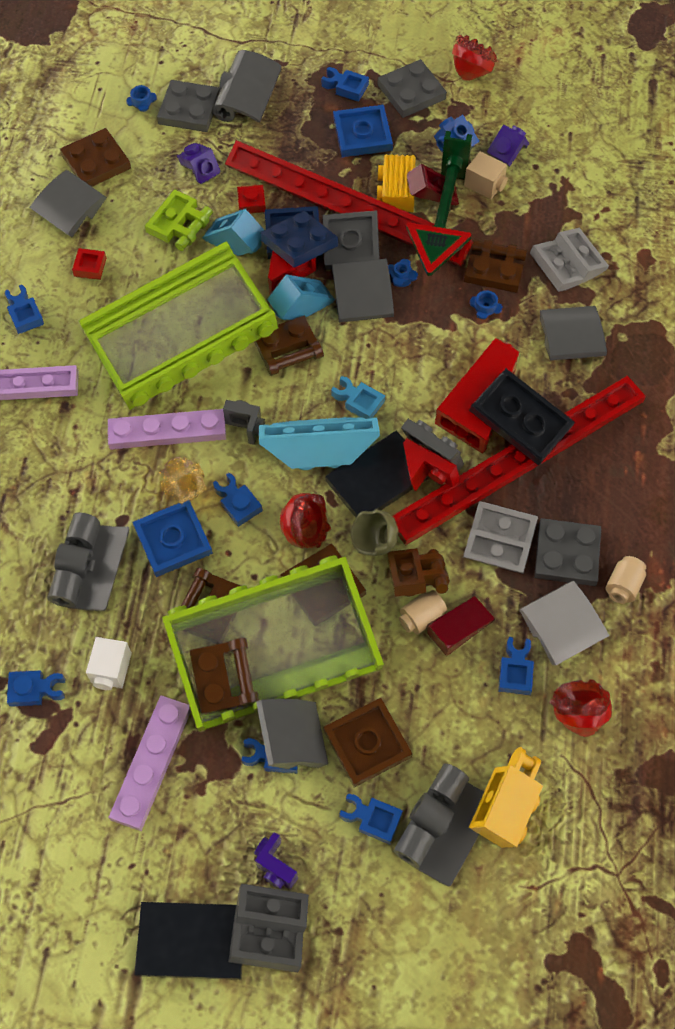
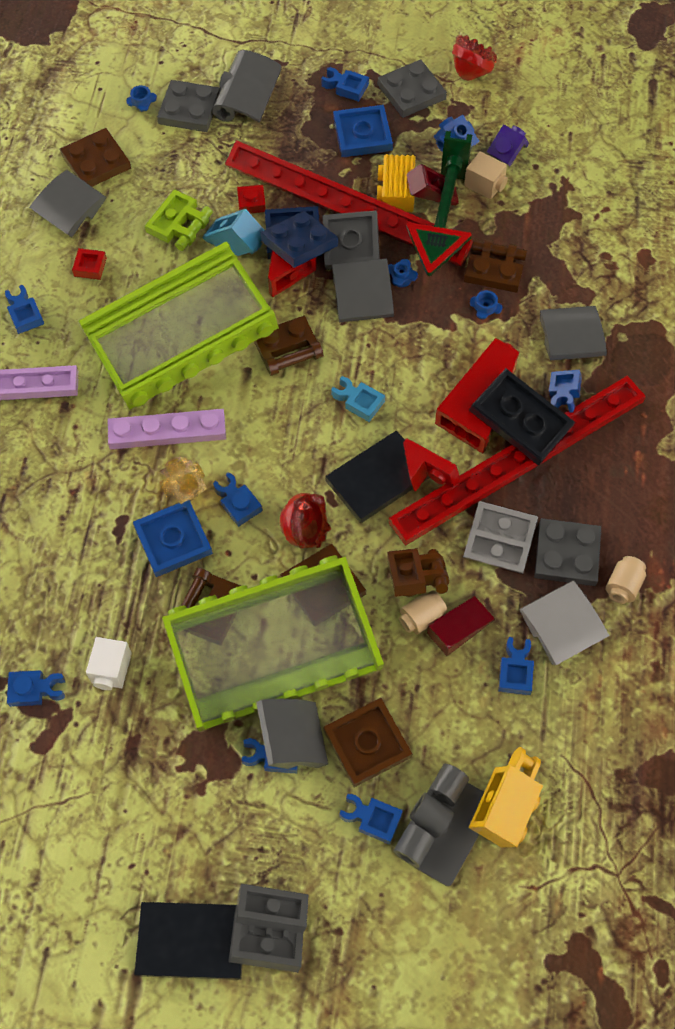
dark grey panel [47,512,130,611] -> none
lavender plate [108,695,191,831] -> none
dark purple bracket [177,143,221,184] -> none
reddish brown plate [189,638,259,715] -> none
dark grey bracket [223,400,265,445] -> none
dark purple bracket [254,832,298,890] -> none
medium azure wedge [259,417,380,470] -> none
dark azure slope [267,274,335,320] -> none
olive hair [351,509,398,556] -> none
dark grey plate [401,418,464,472] -> none
light grey slope [530,228,609,292] -> none
clear red hair [549,679,612,737] -> none
none -> blue plate [549,369,582,412]

